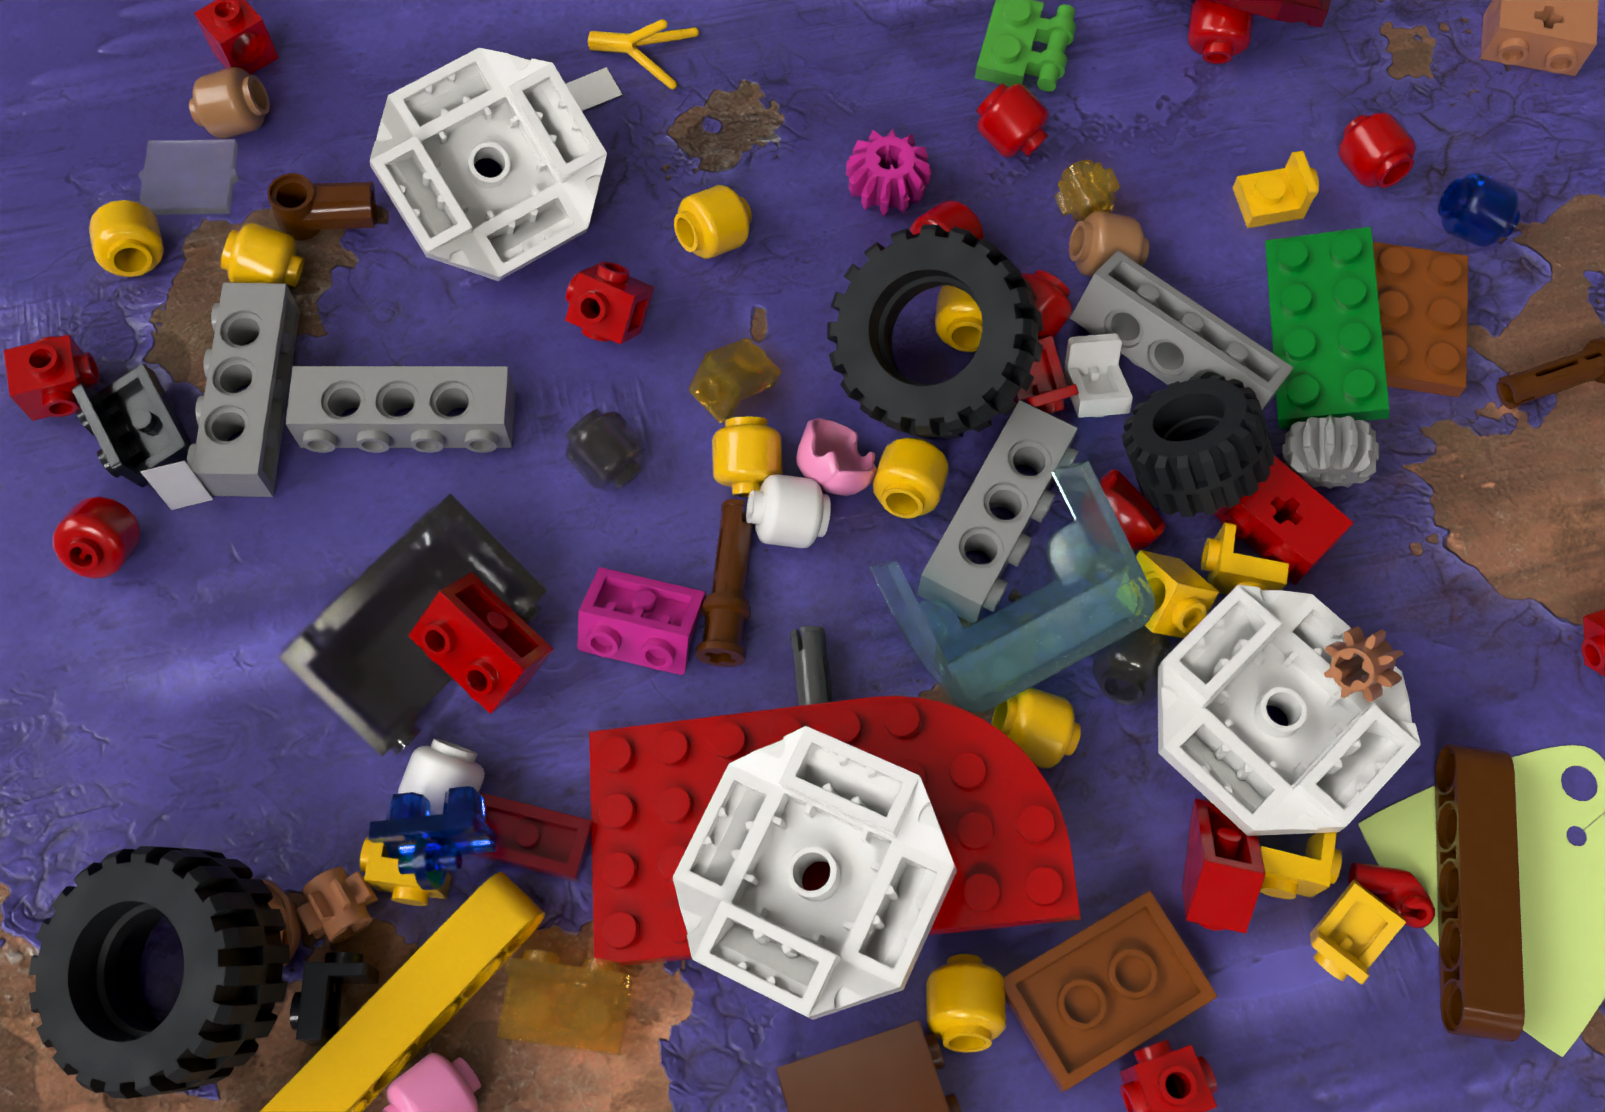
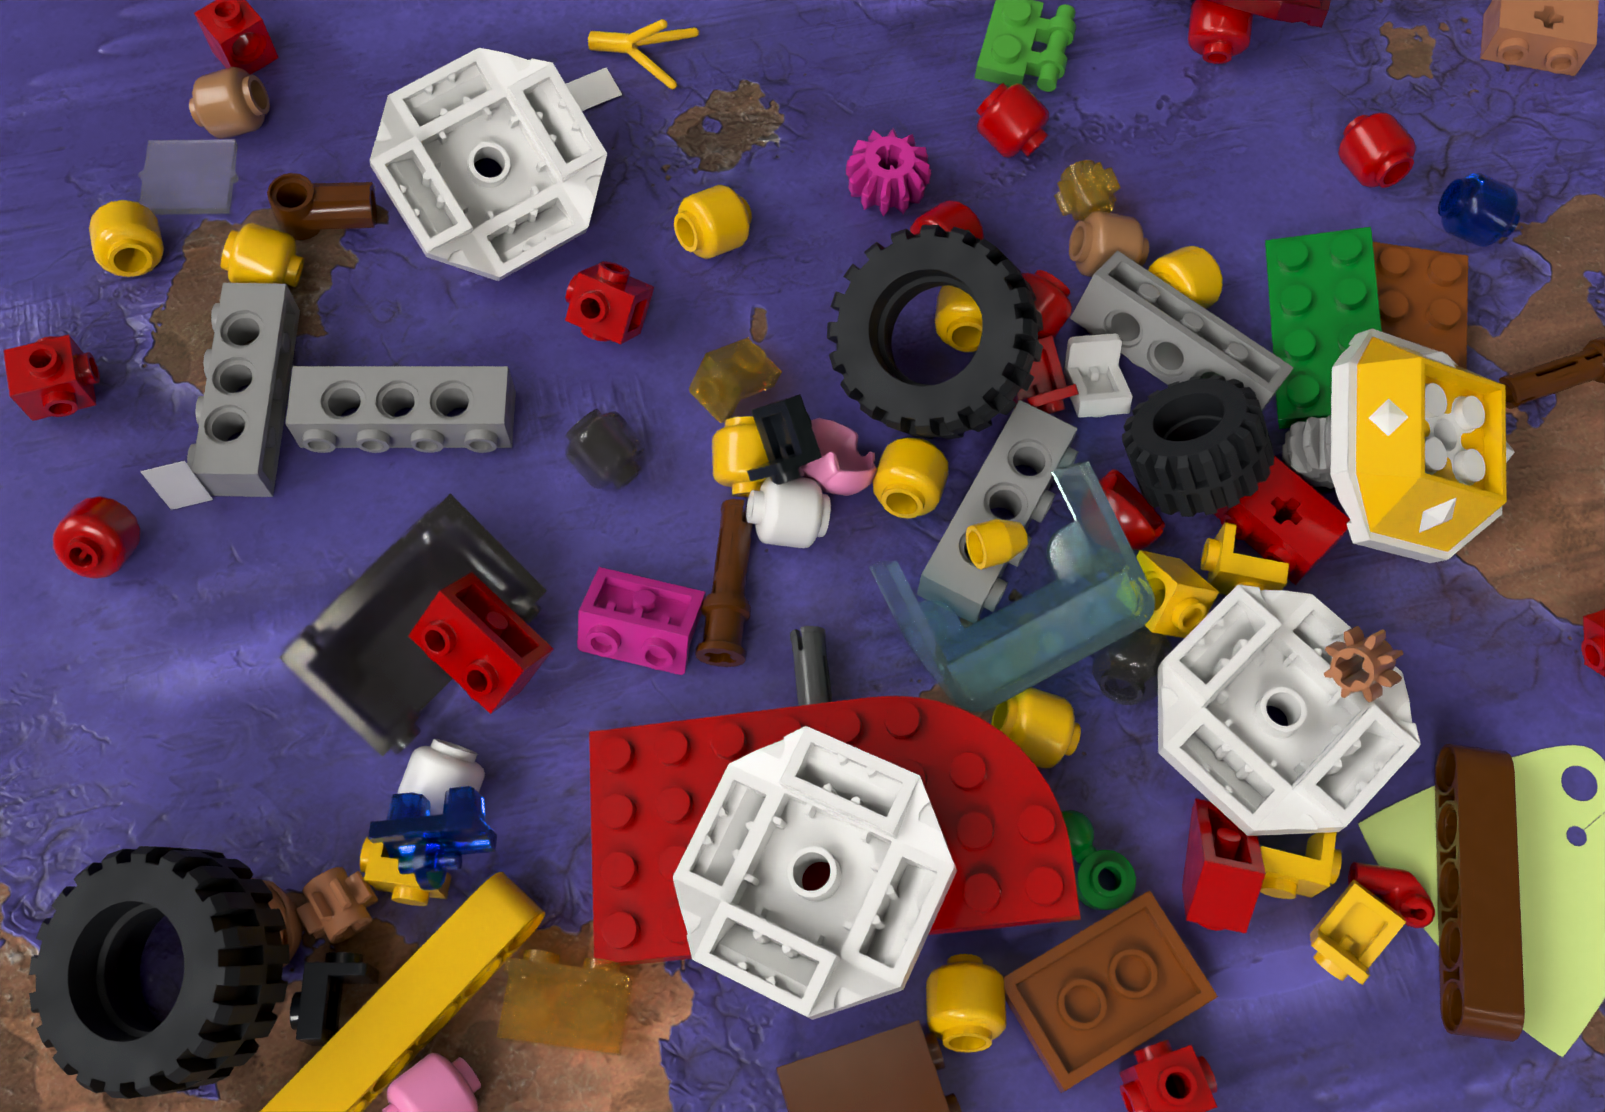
black bracket [72,364,192,488] -> none
dark red plate [461,792,593,882] -> none
yellow bracket [1232,150,1319,228] -> none
none -> black bracket [747,394,822,485]
none -> yellow hose [966,519,1028,570]
none -> green plate [1061,810,1136,911]
none -> yellow head [1148,246,1223,309]
none -> yellow piece [1330,329,1515,563]

